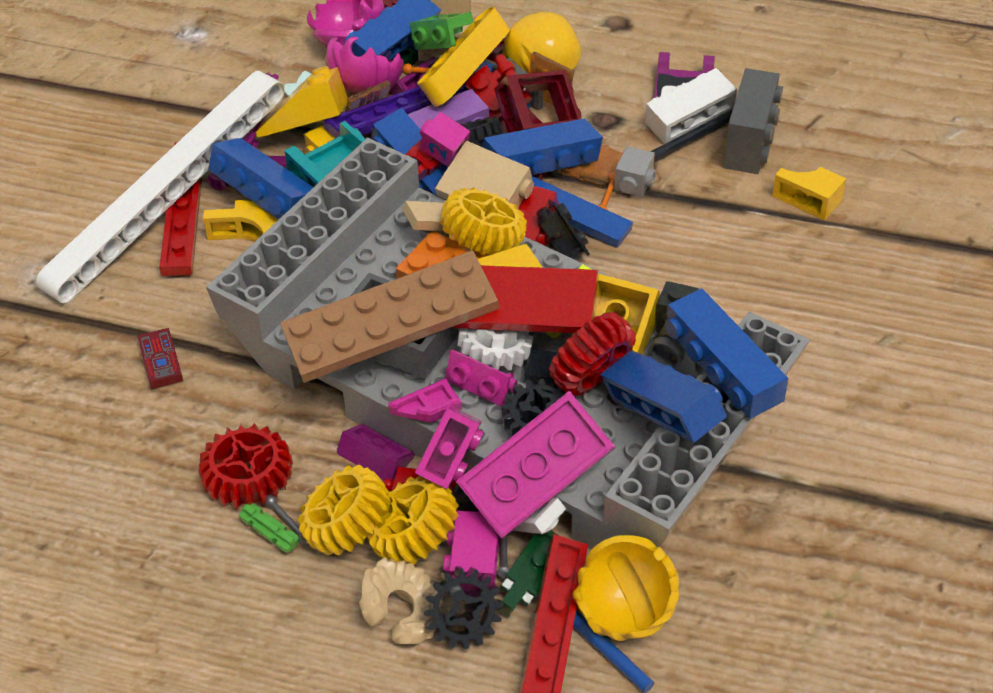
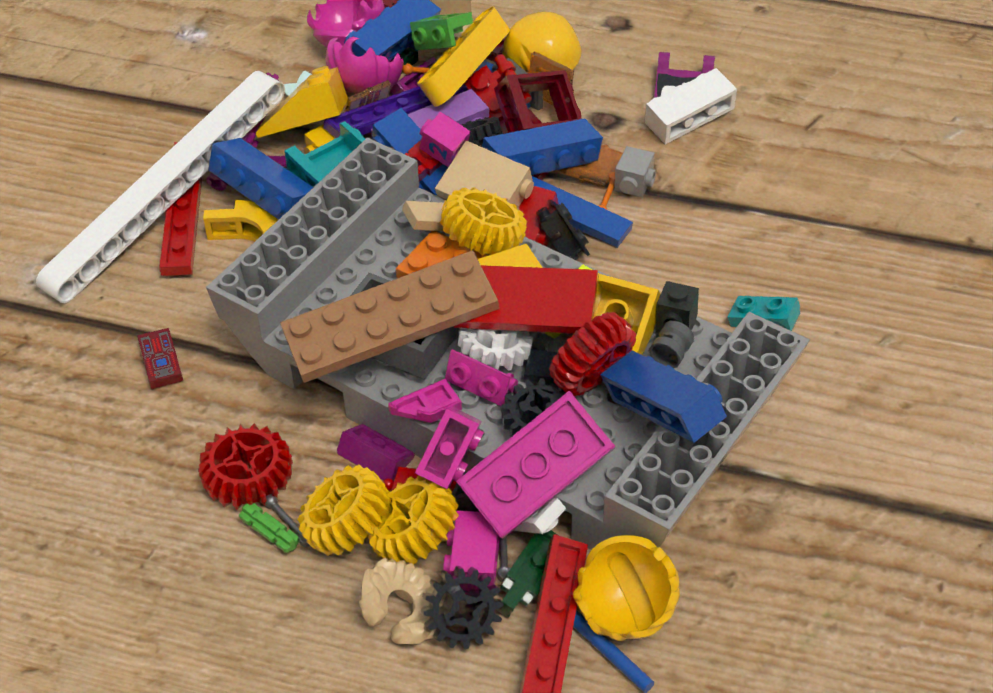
black bar [650,109,733,162] -> none
blue brick [665,288,788,419] -> none
dark grey brick [724,68,783,174] -> none
yellow arch [772,167,846,221] -> none
none -> teal plate [727,296,800,331]

